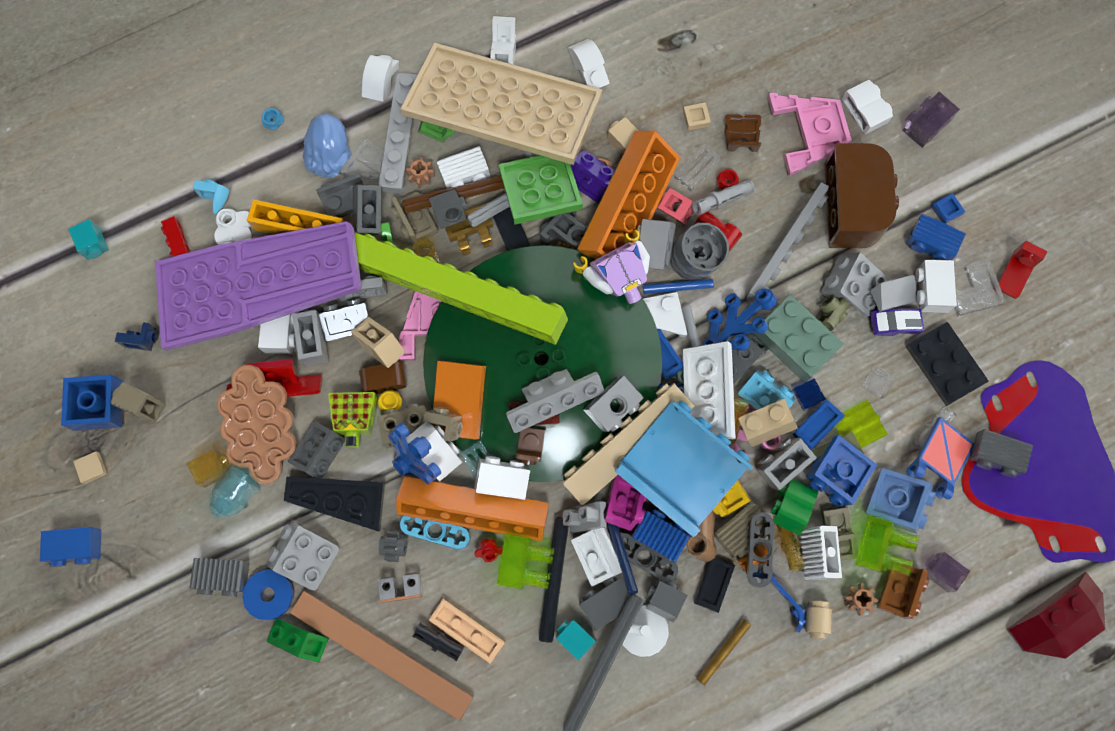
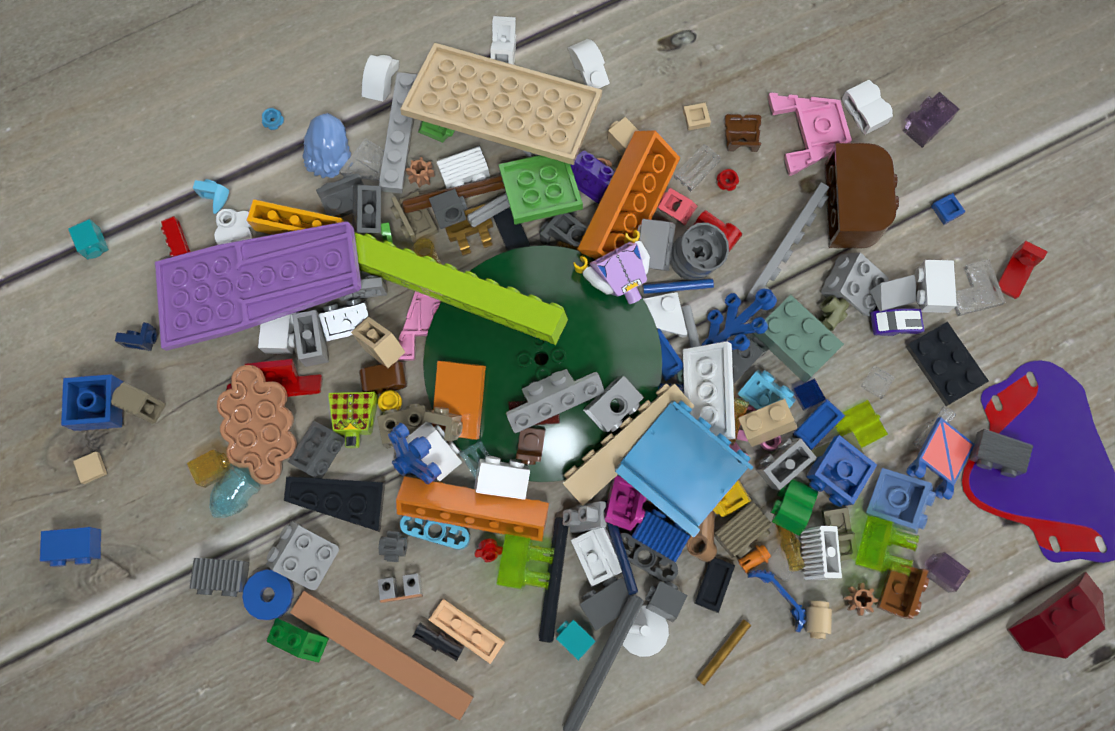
light grey pin [692,179,755,216] -> none
dark grey beam [747,512,774,588] -> none
blue brick [906,214,966,261] -> none

